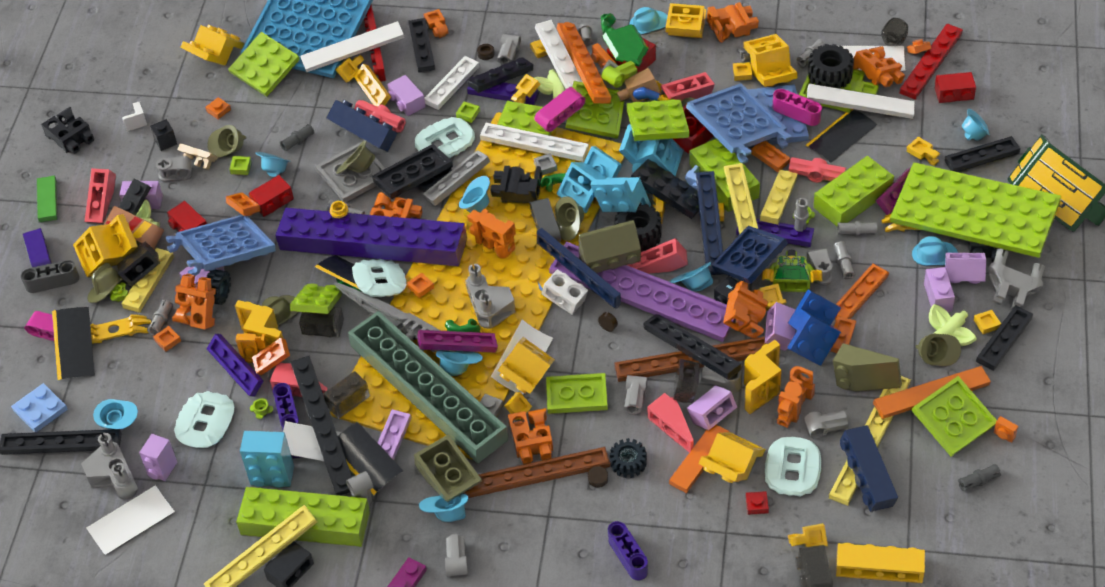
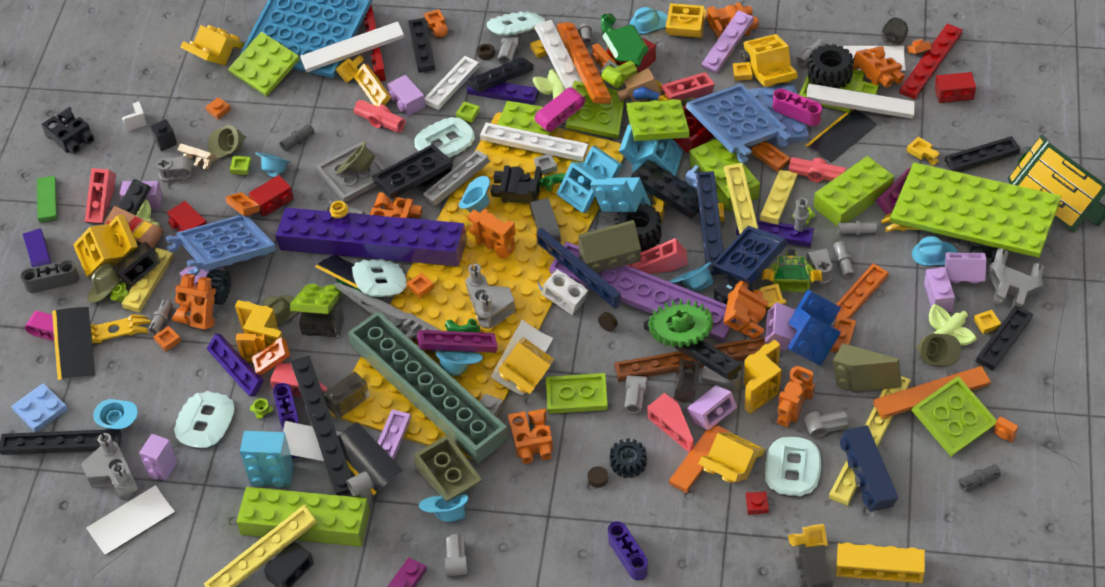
dark blue brick [326,100,398,152] -> none
dark orange tile [463,447,610,498] -> none
yellow plate [504,392,532,421] -> none
yellow plate [511,74,541,103] -> none
olive piece [555,196,584,241] -> none
medium azure piece [962,109,990,141] -> none
none -> light aqua piece [487,11,545,36]
none -> bright green gear [648,299,713,348]
none -> lavender plate [701,10,754,74]

